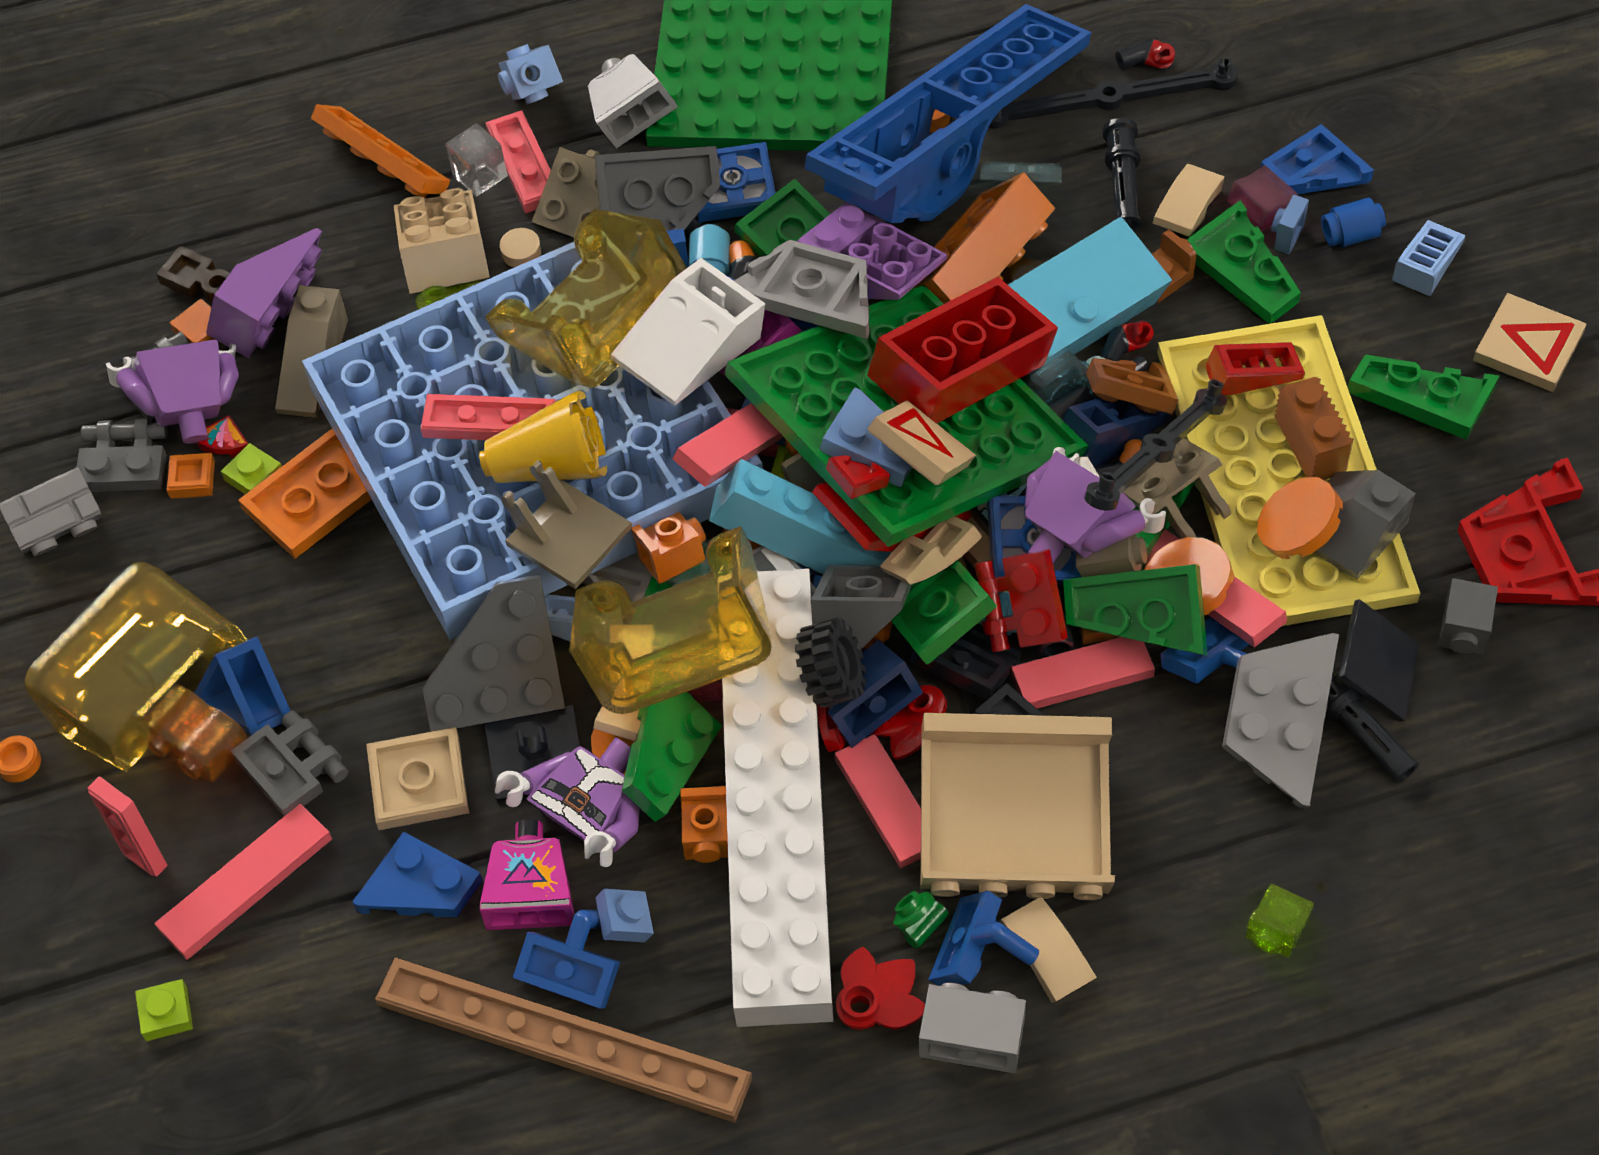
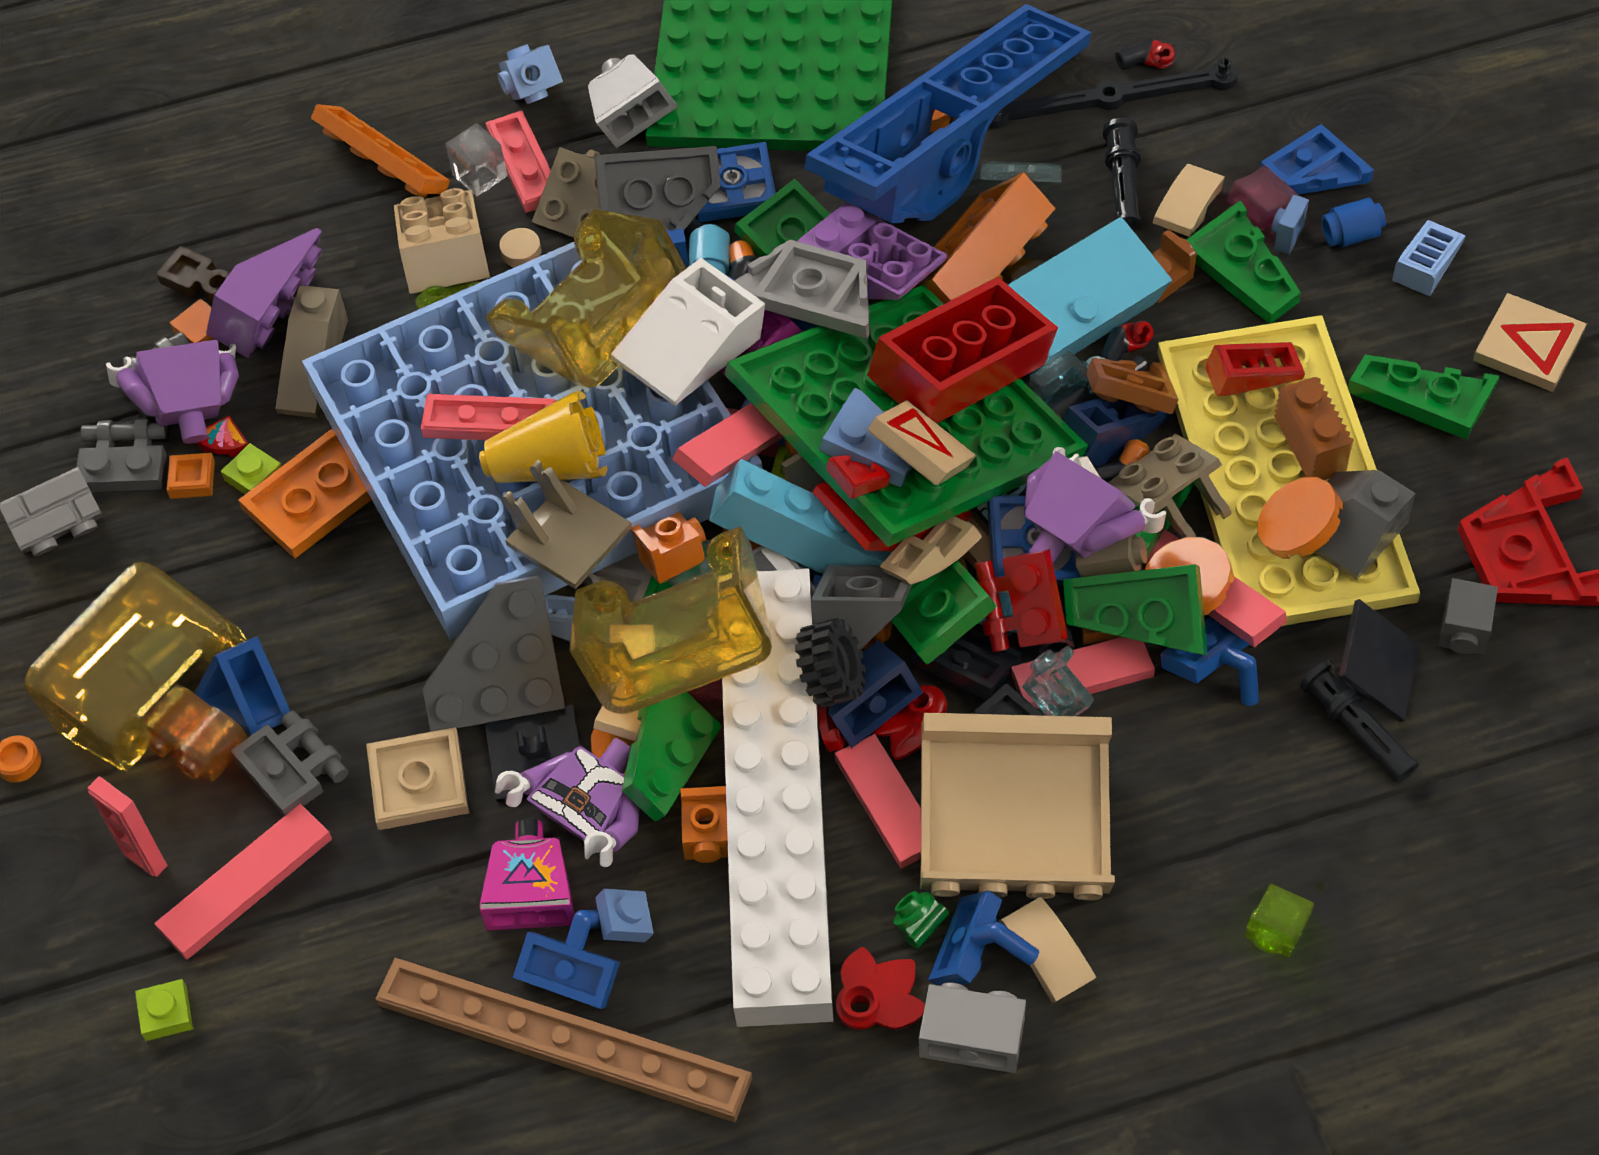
blue wing [352,832,483,918] -> none
black piece [1084,379,1227,511] -> none
light grey wing [1222,633,1339,809] -> none
none -> clear light blue bracket [1022,646,1095,716]

